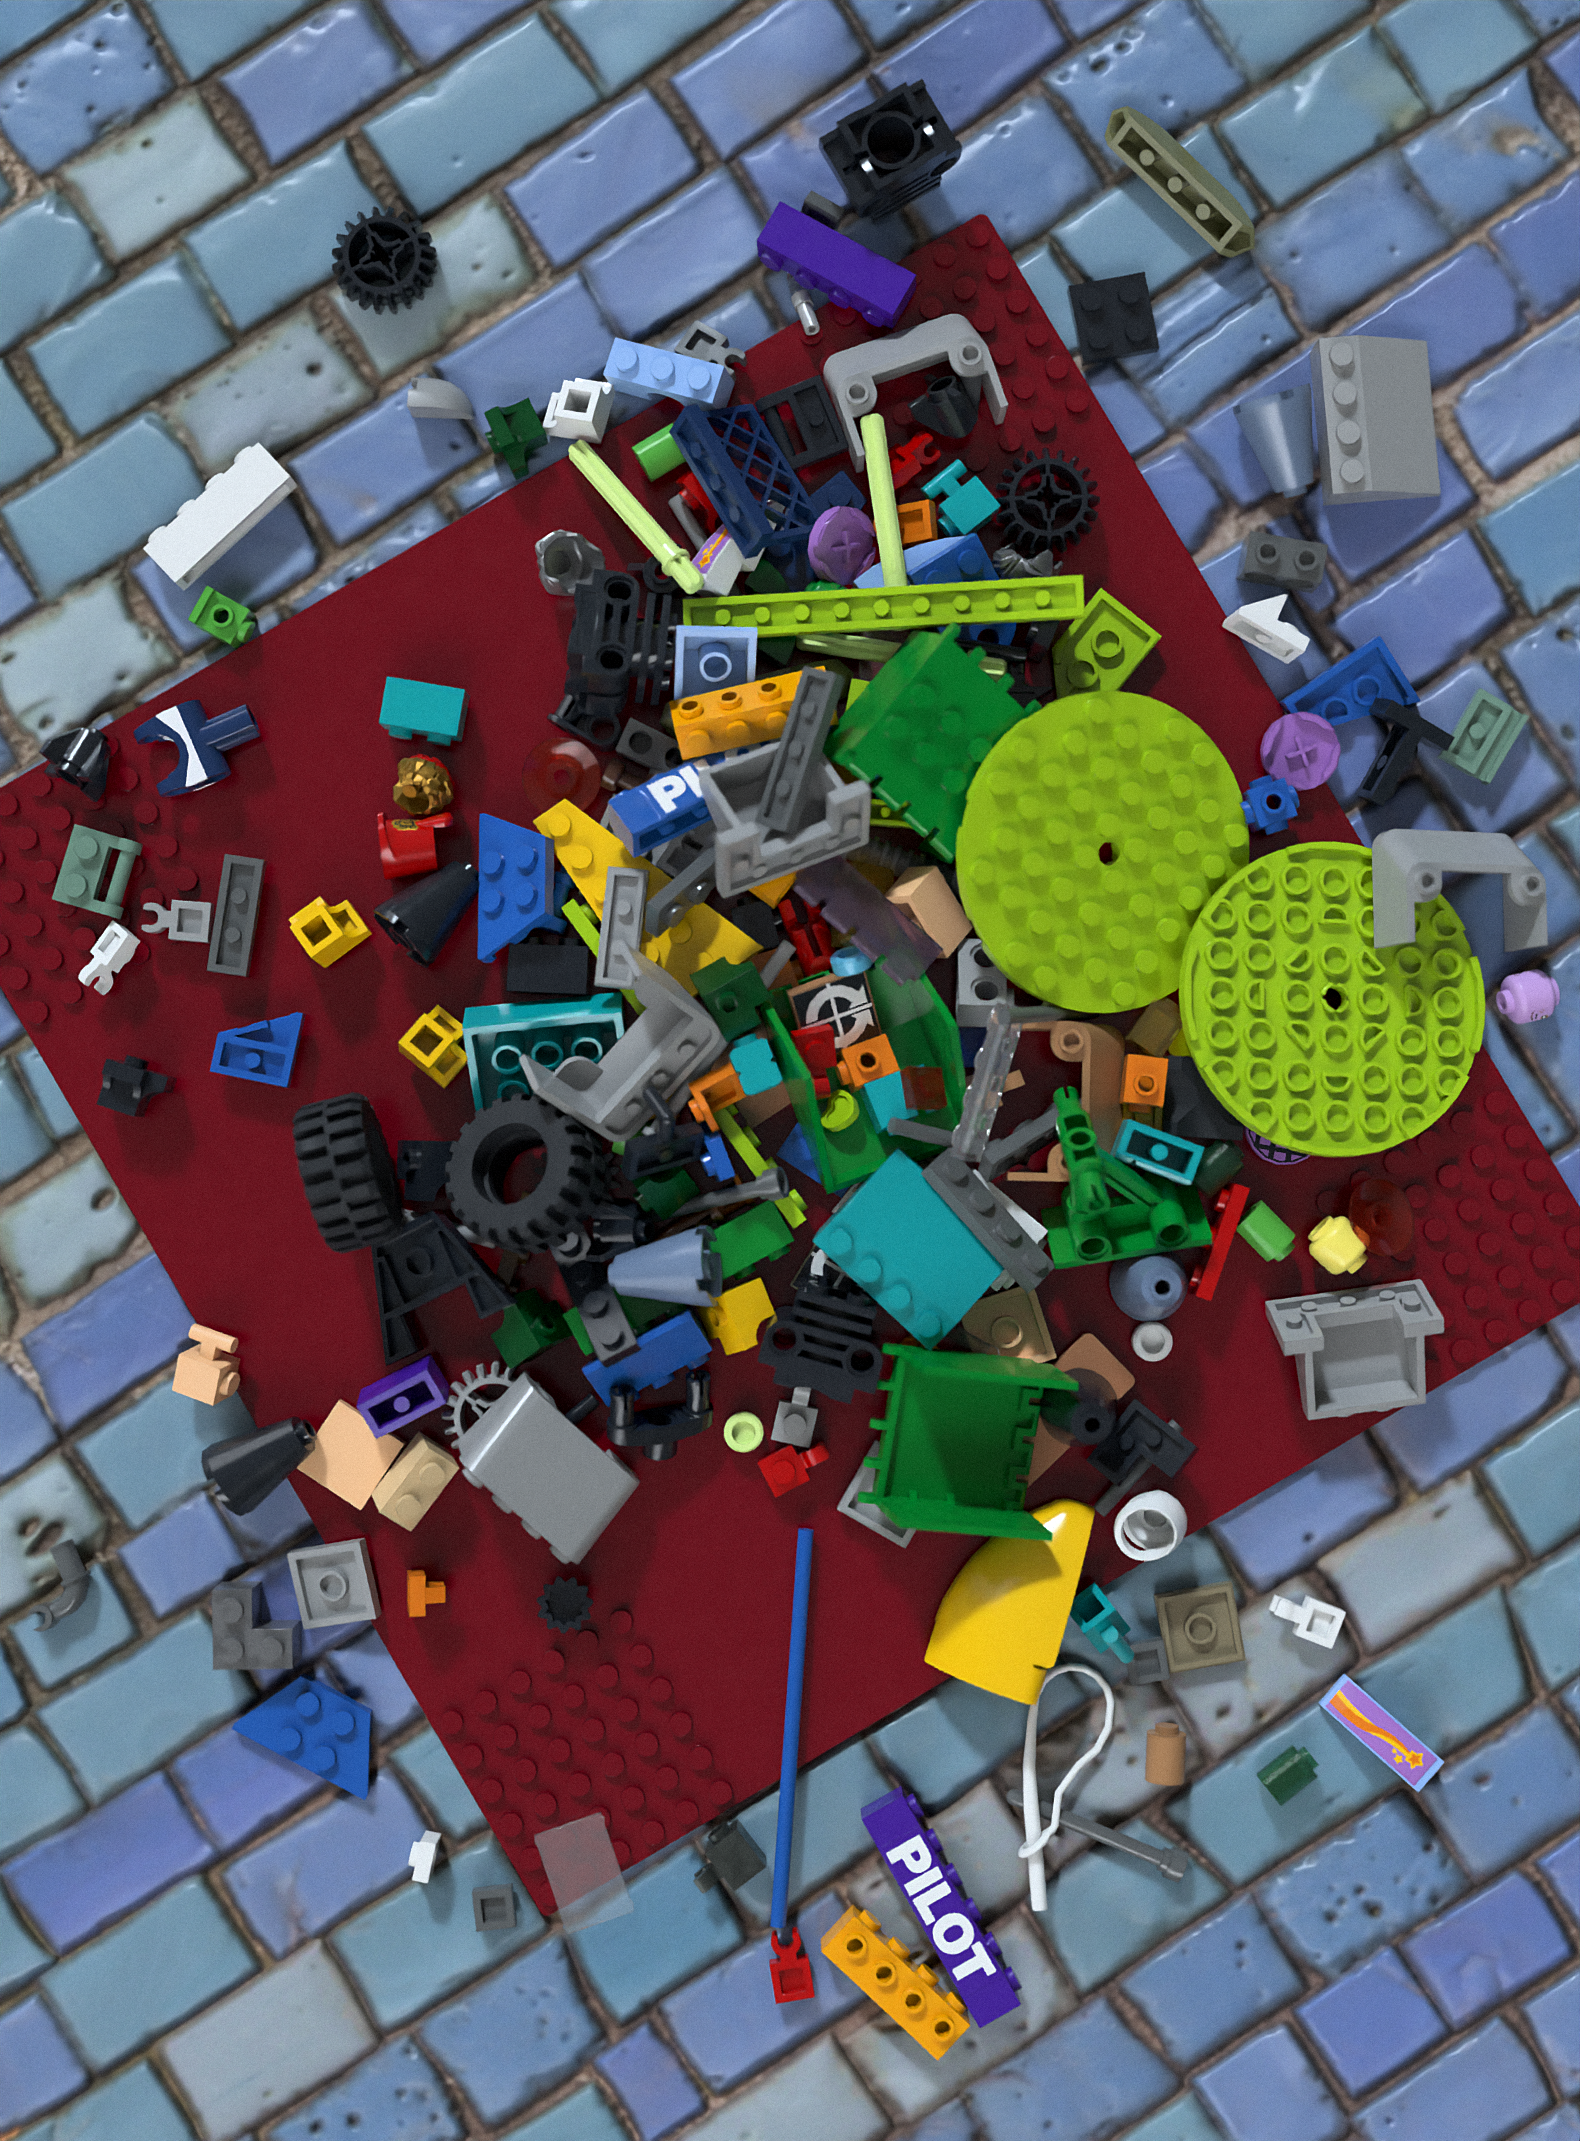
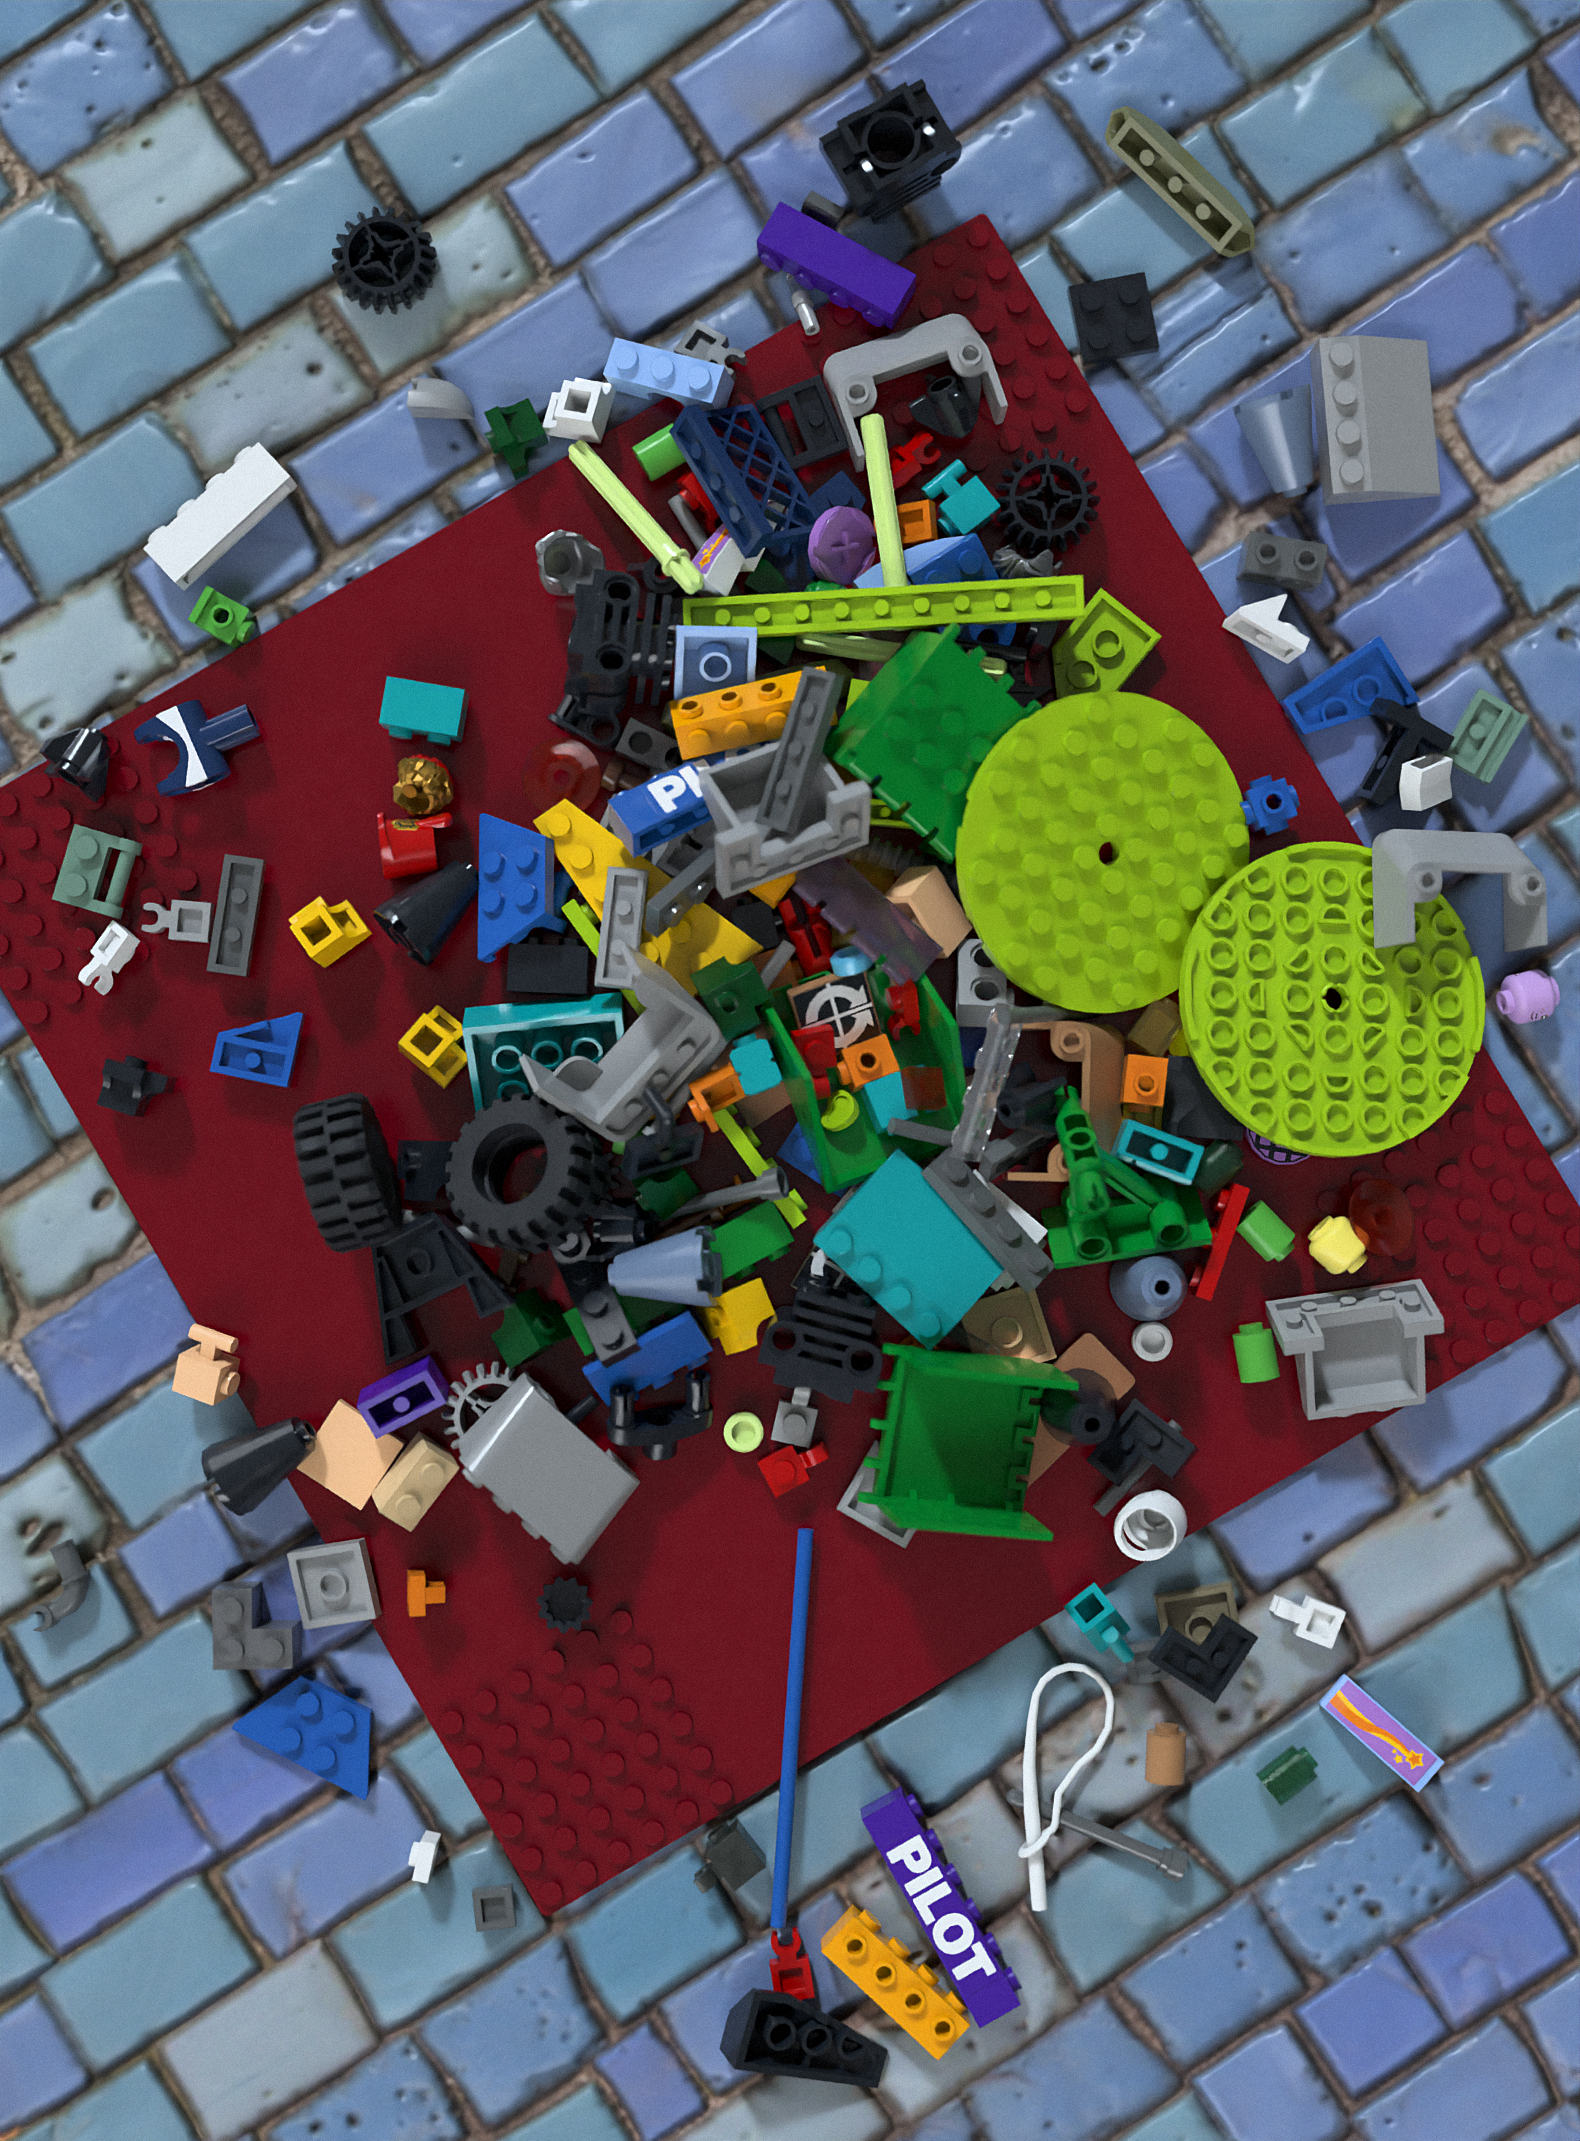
clear piece [534,1812,634,1935] -> none
blue wing [689,1111,735,1182] -> none
yellow panel [924,1498,1095,1705] -> none
medium lavender tile [1260,712,1341,791] -> none
none -> black wedge [719,1988,888,2088]
none -> red plate [885,966,921,1041]
none -> black brick [996,1062,1068,1137]
none -> black plate [1147,1612,1259,1704]
none -> bright green brick [1232,1322,1280,1383]
none -> white piece [1399,751,1453,811]

